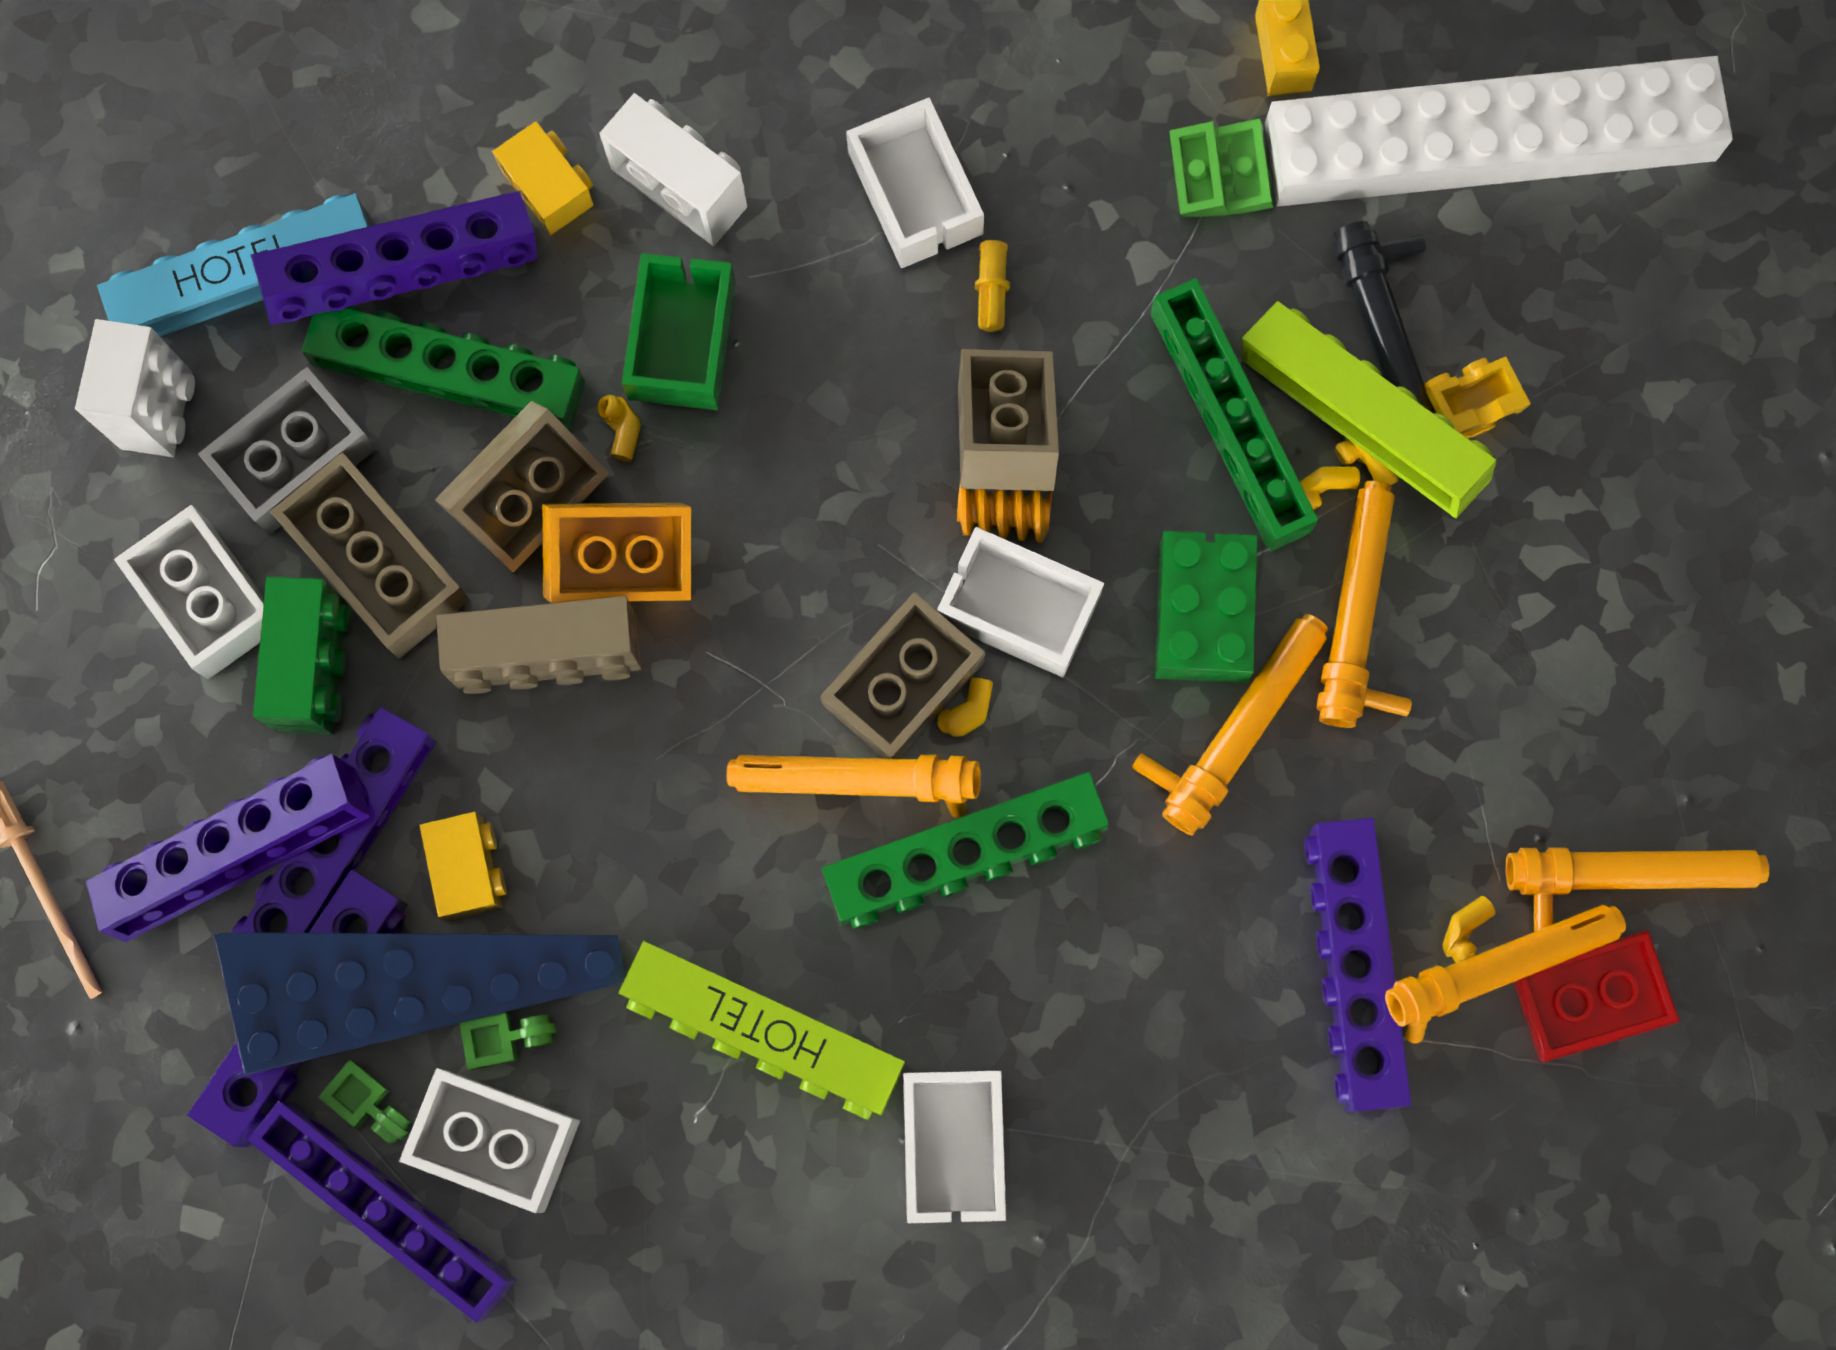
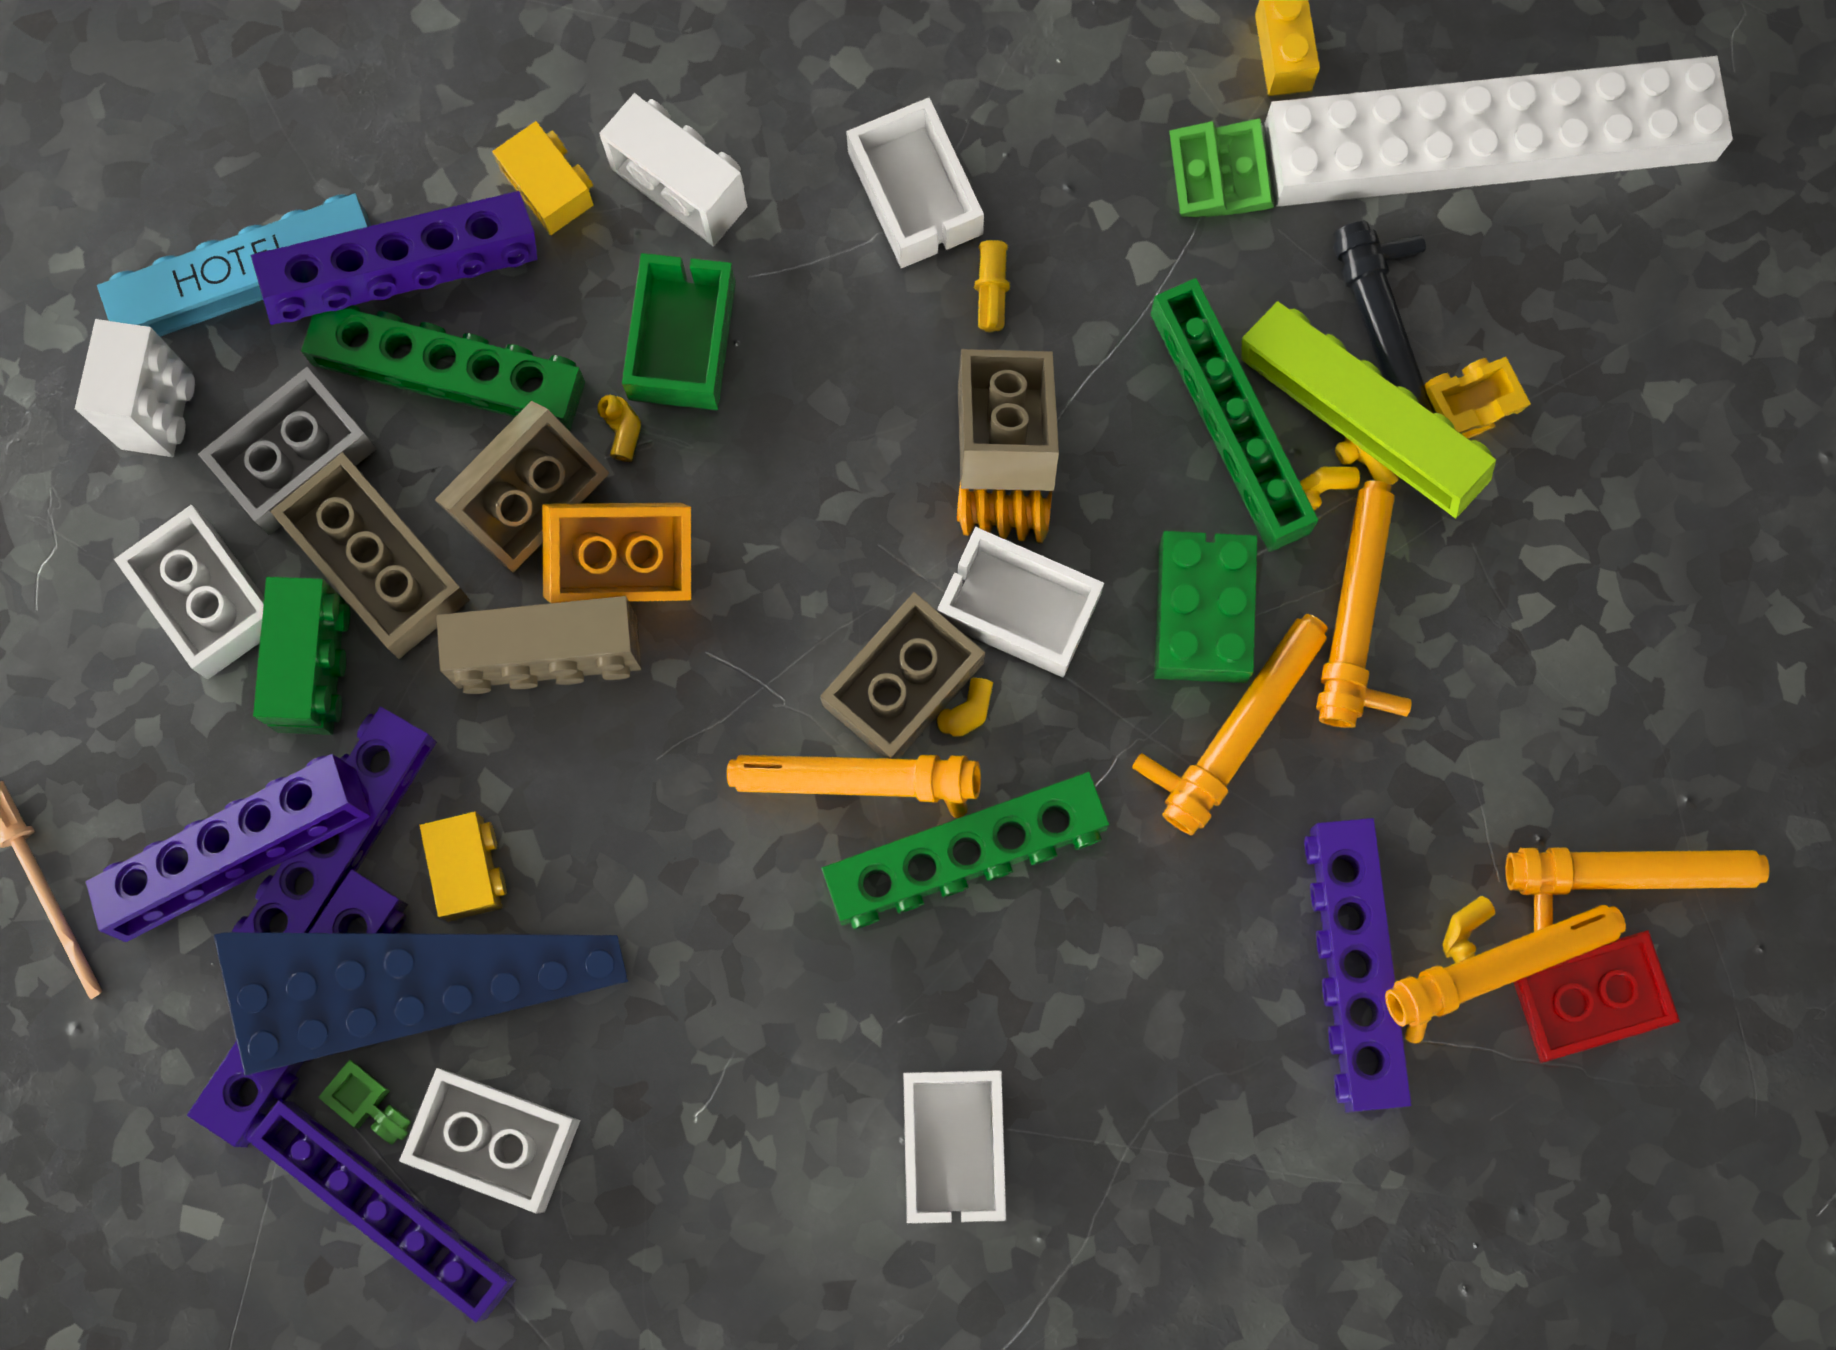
bright green plate [460,1013,556,1070] -> none
lime brick [618,941,905,1120] -> none

